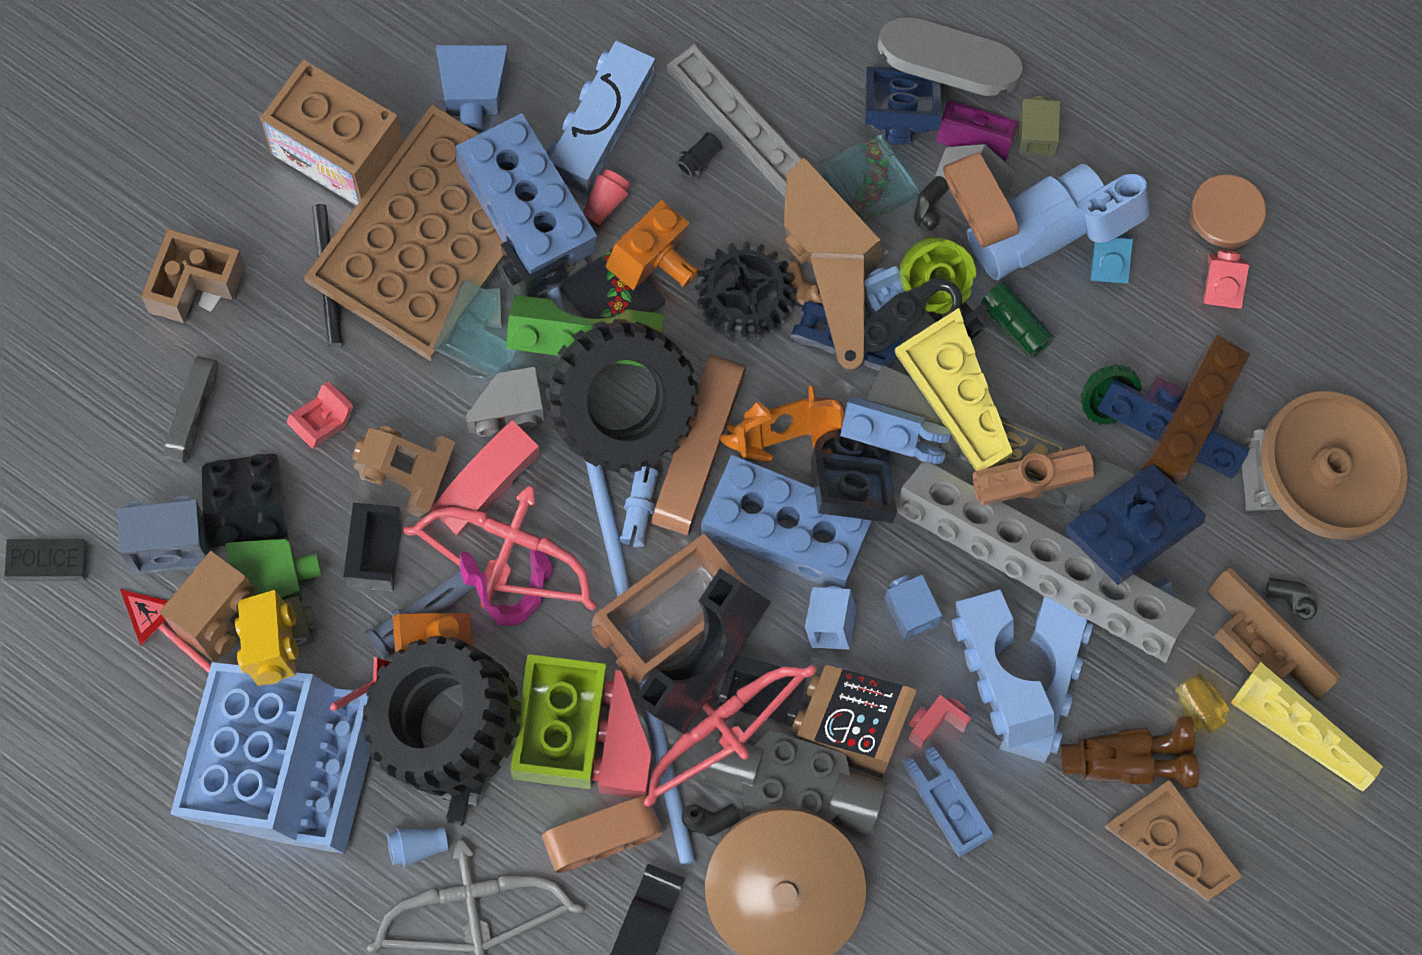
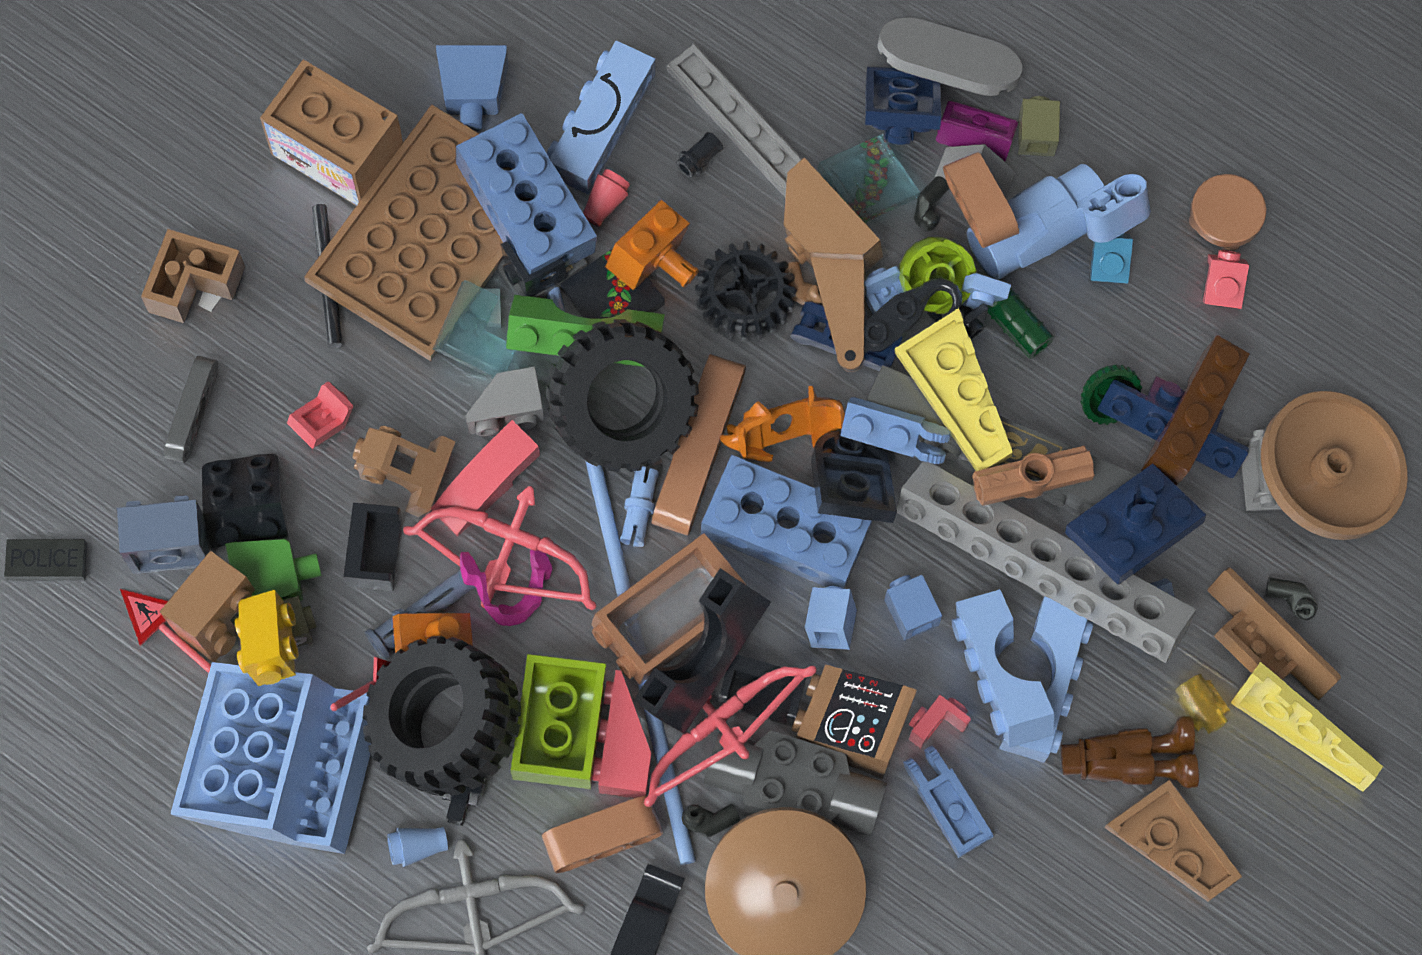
none -> light blue plate [961,273,1011,309]

